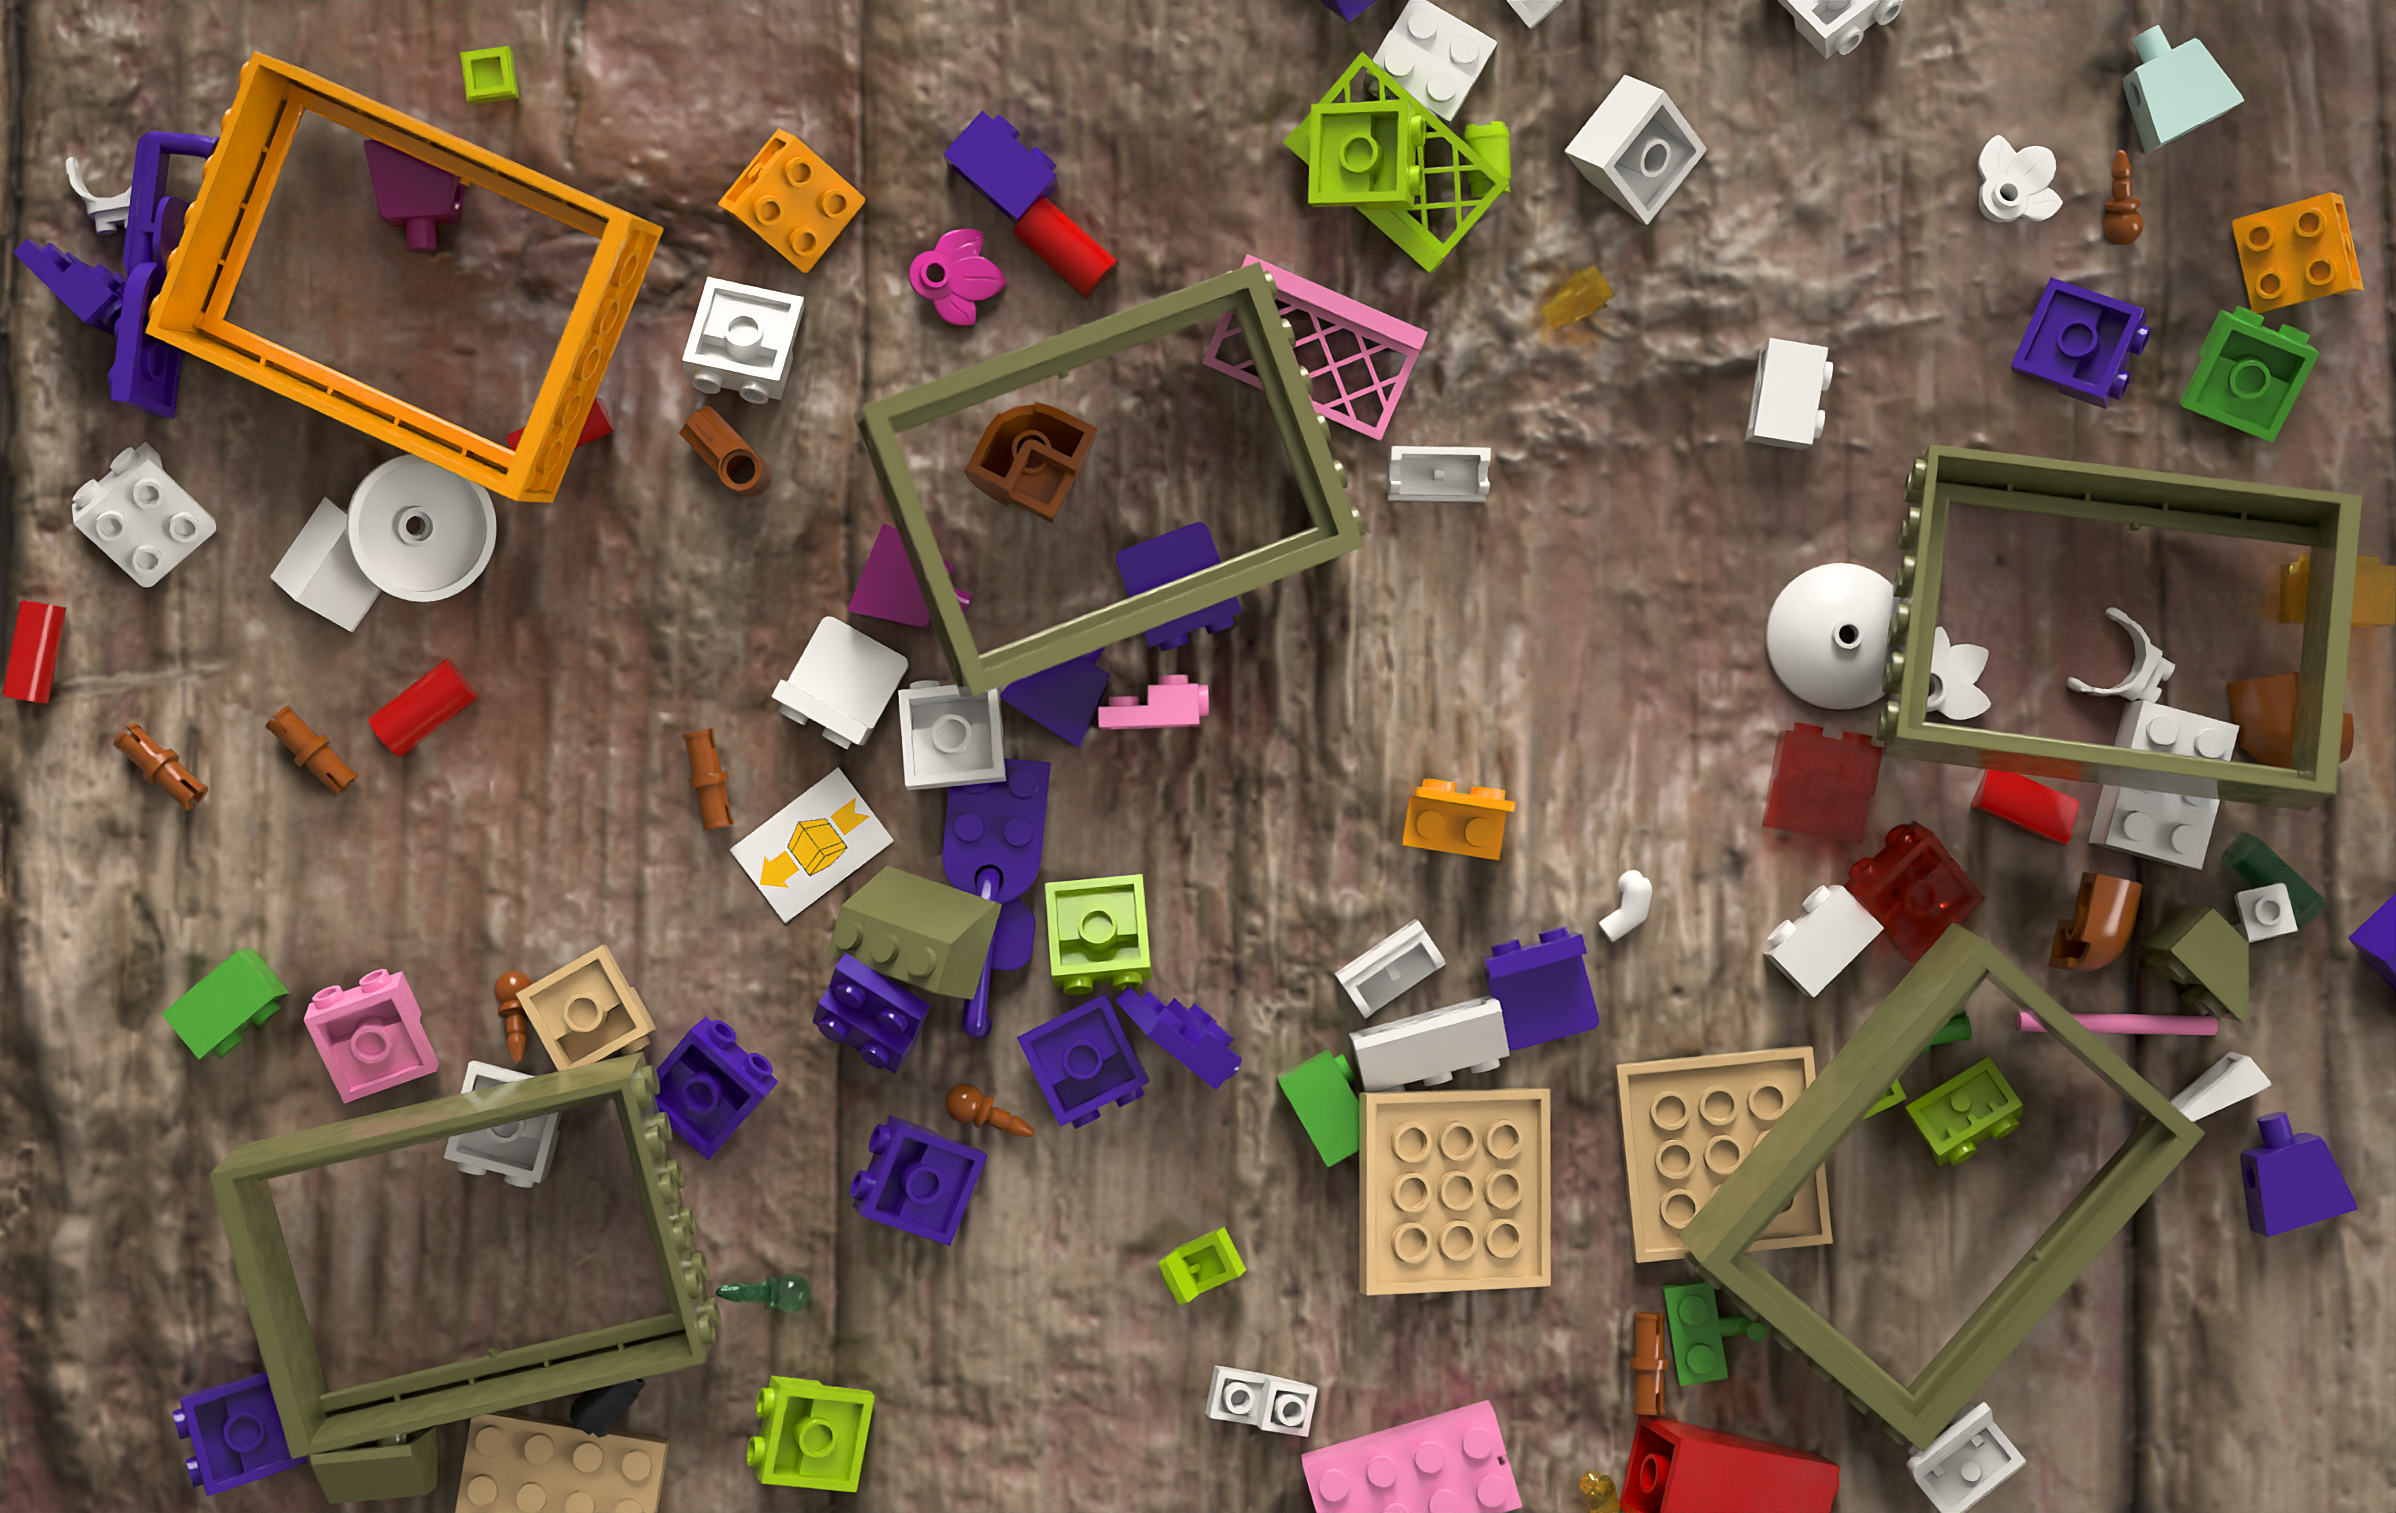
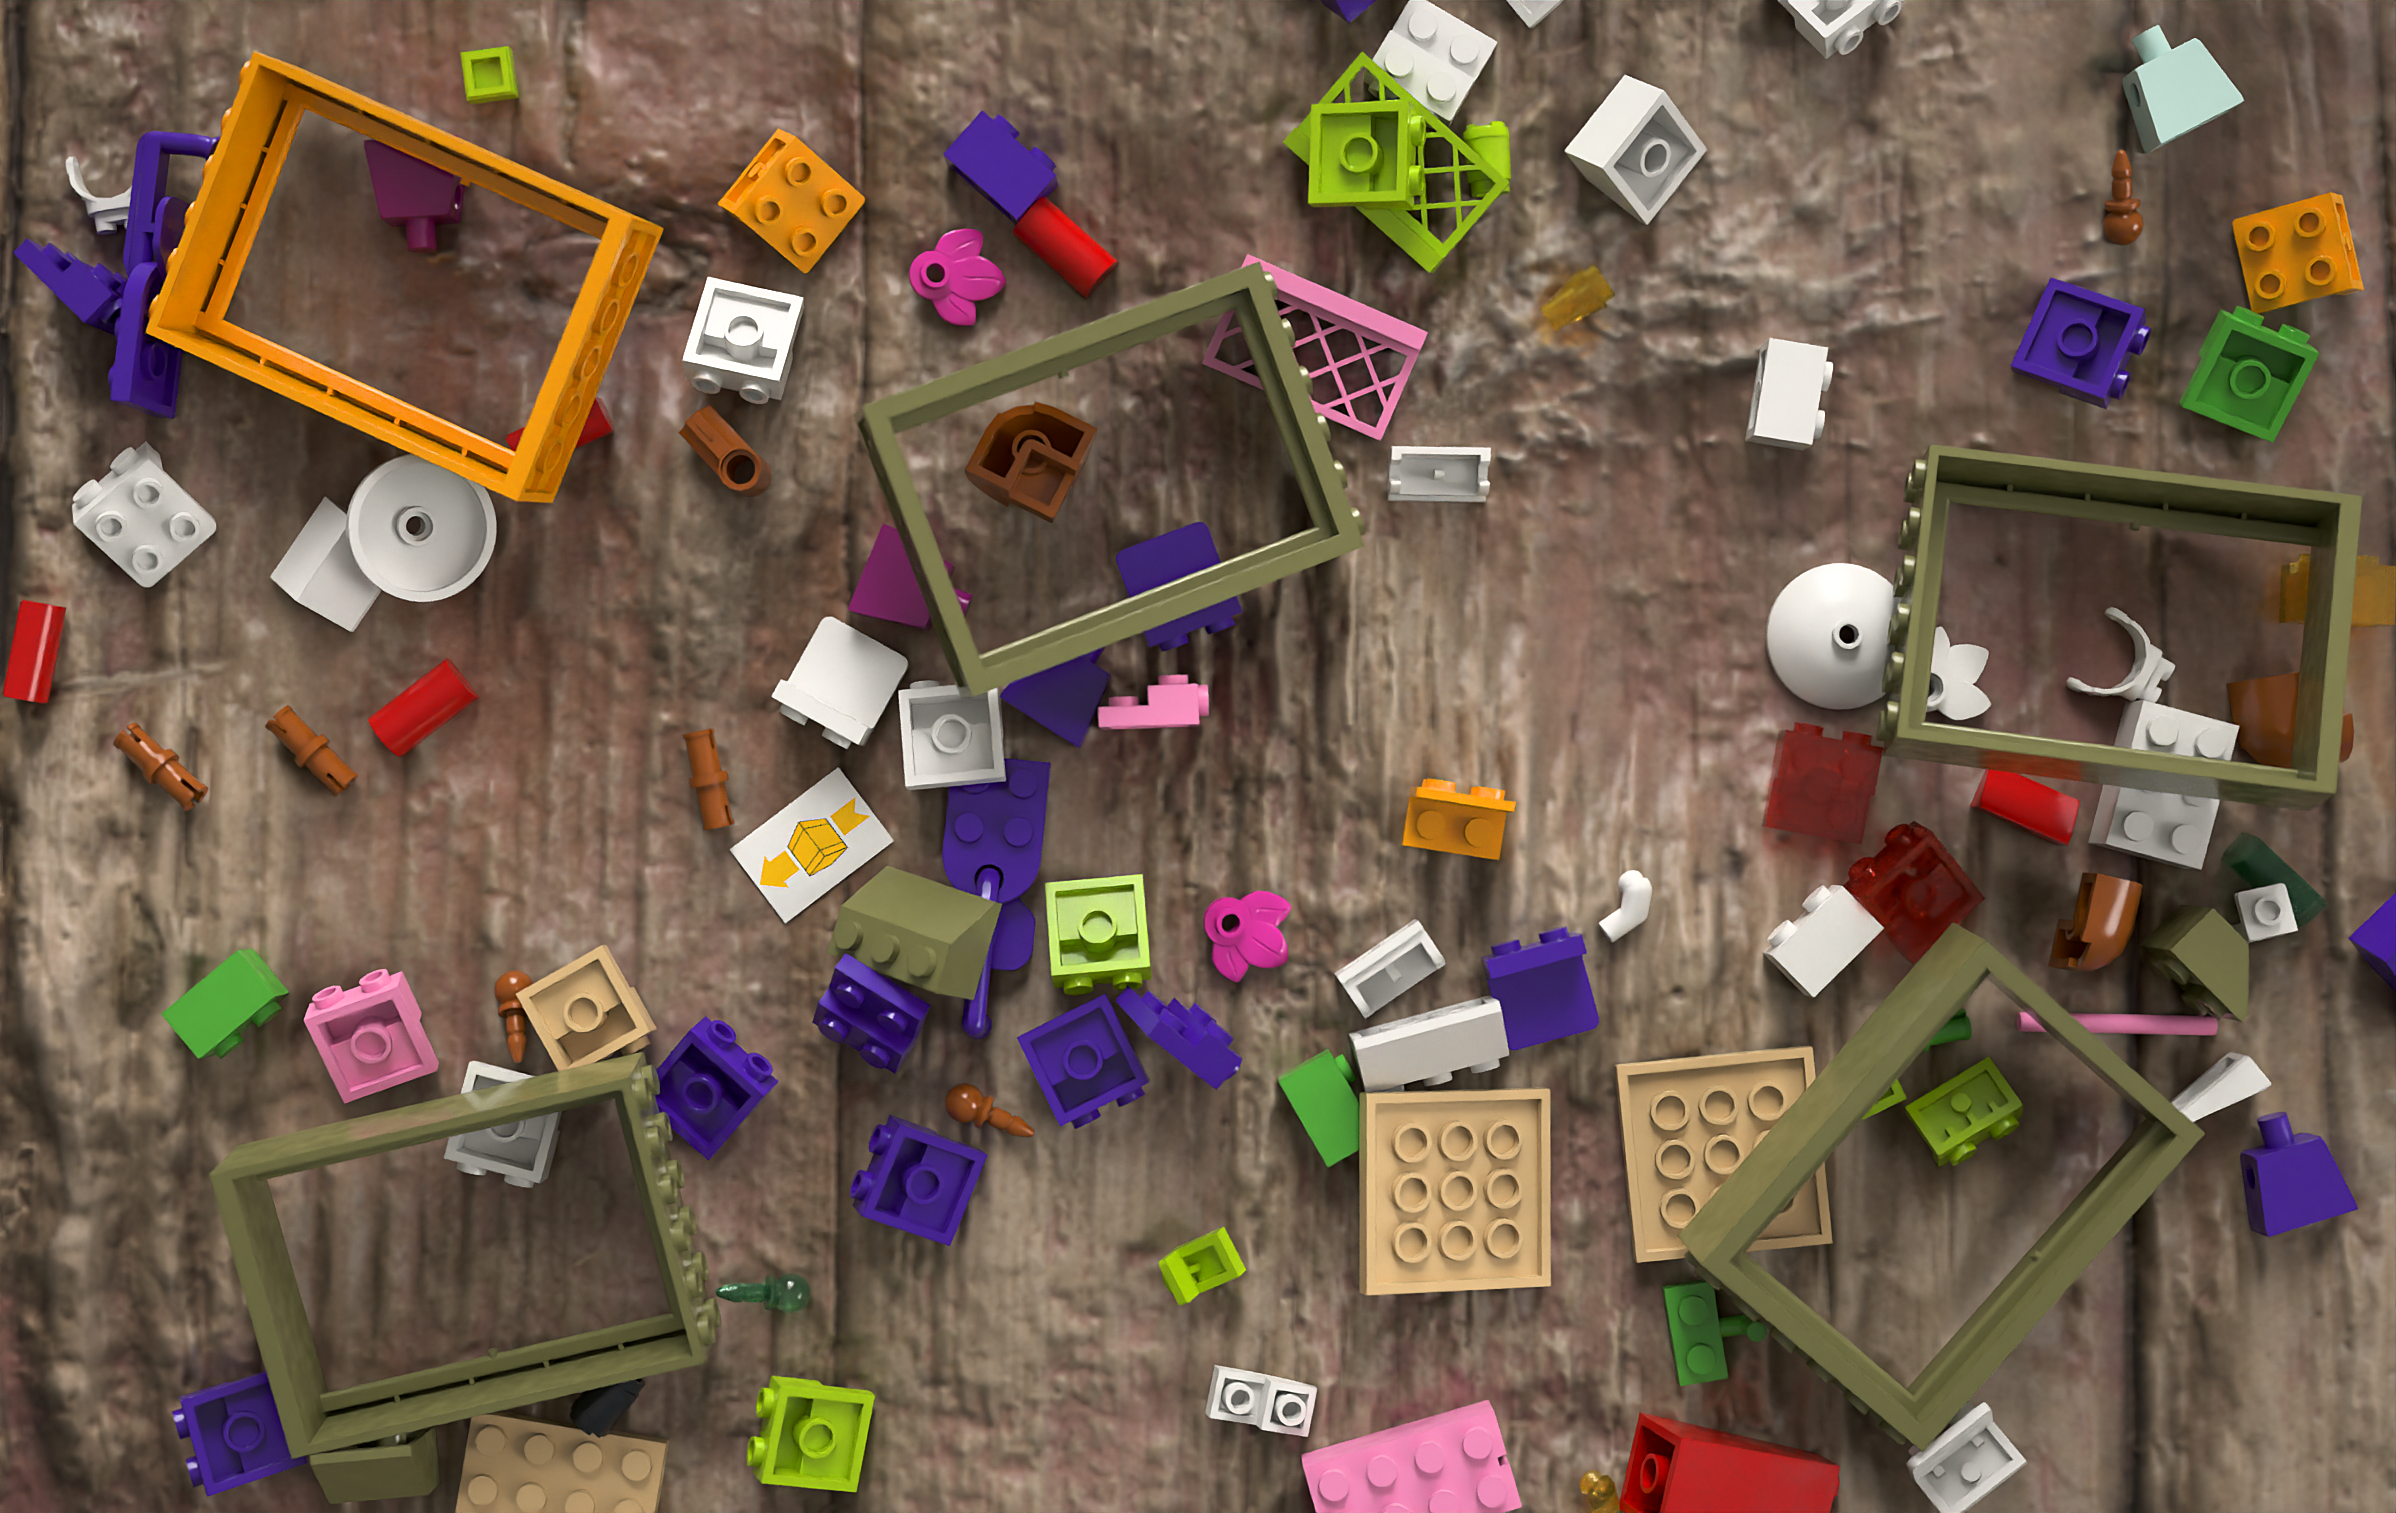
dark orange pin [1630,1312,1669,1415] -> none
white plate [1978,135,2063,222] -> none
none -> dark pink plate [1203,890,1292,982]

